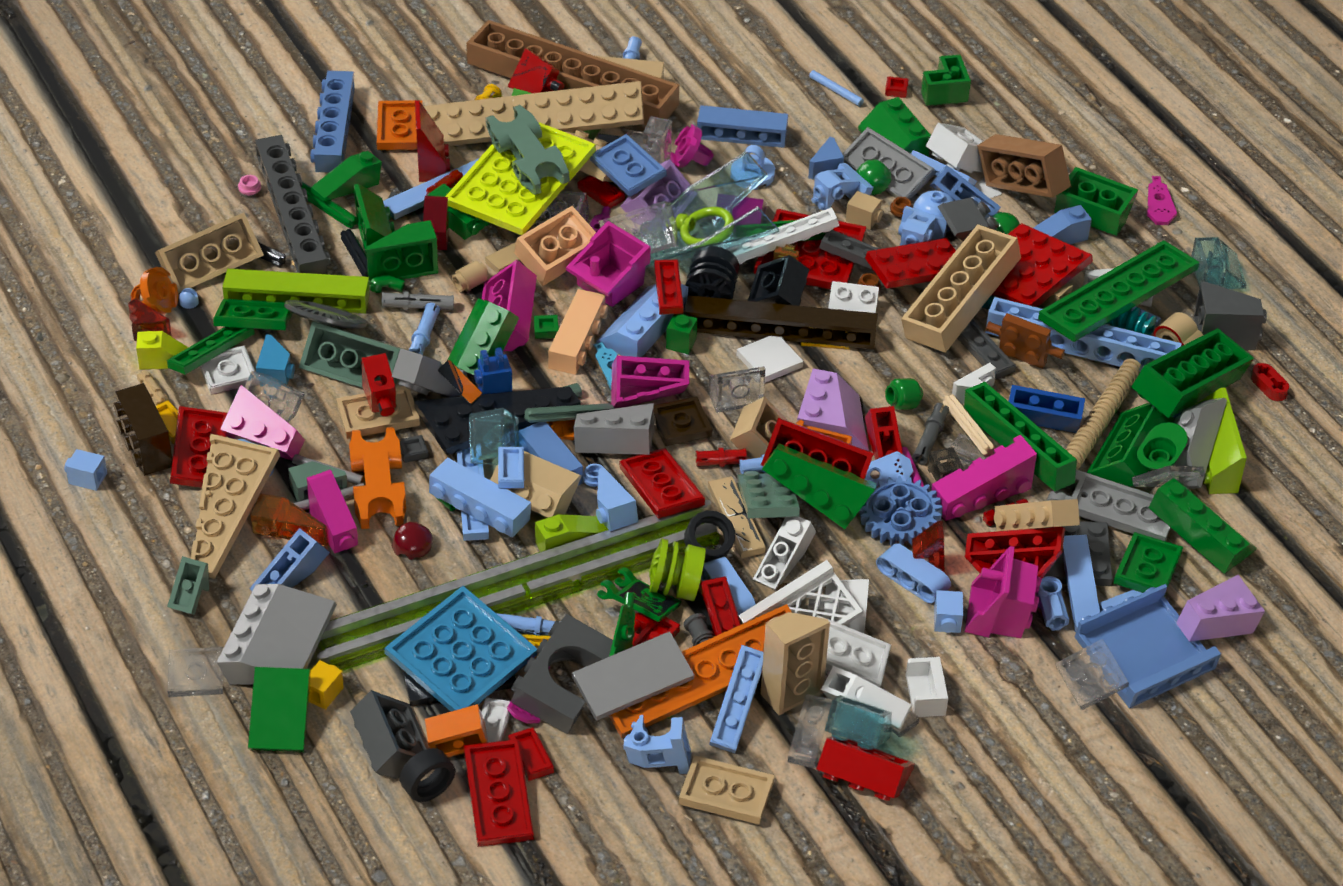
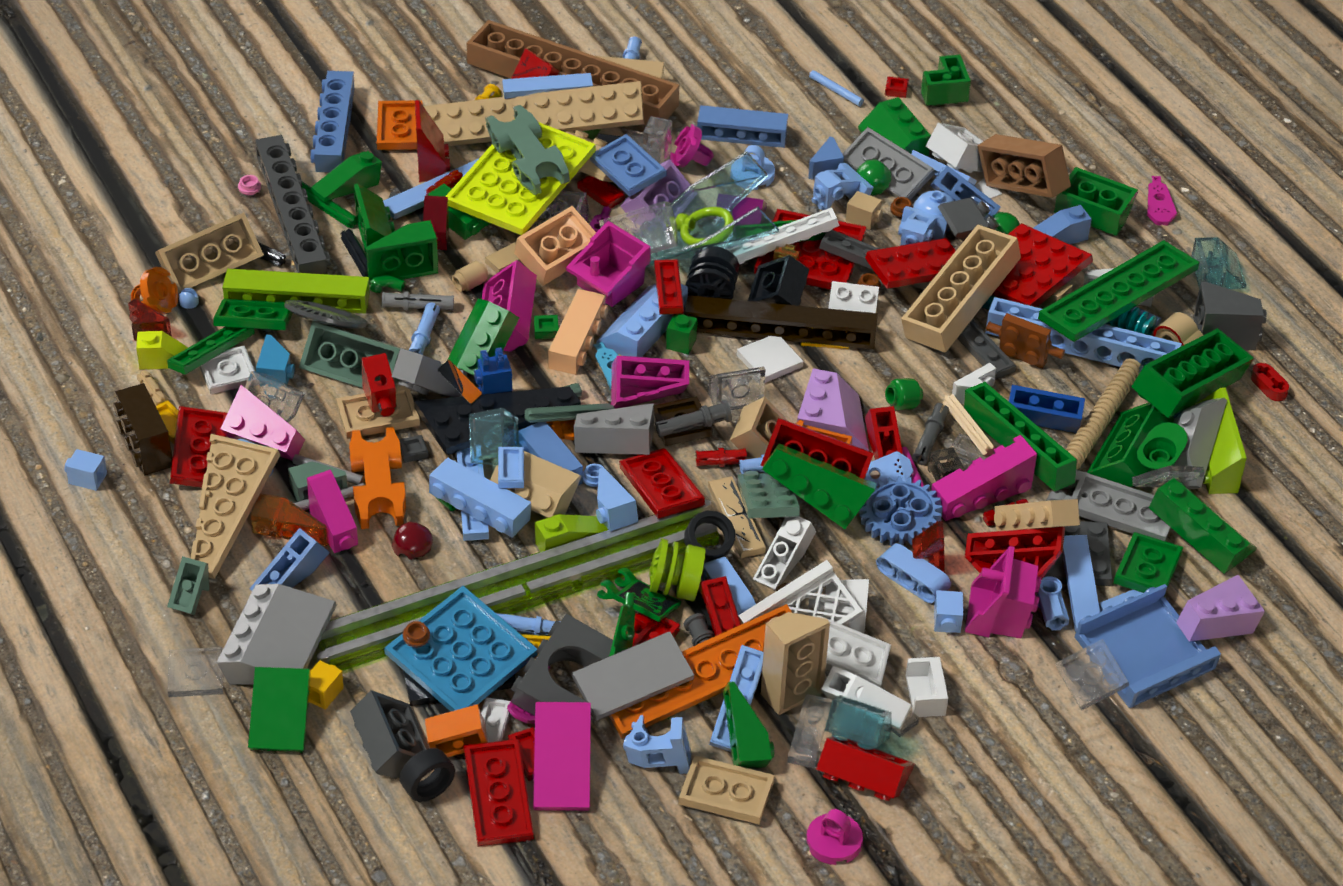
none -> dark orange plate [403,621,430,647]
none -> light blue tile [502,73,593,99]
none -> dark pink tile [533,702,591,811]
none -> dark grey pin [655,400,732,438]
none -> green slope [723,682,775,769]
none -> dark pink tile [806,809,863,865]

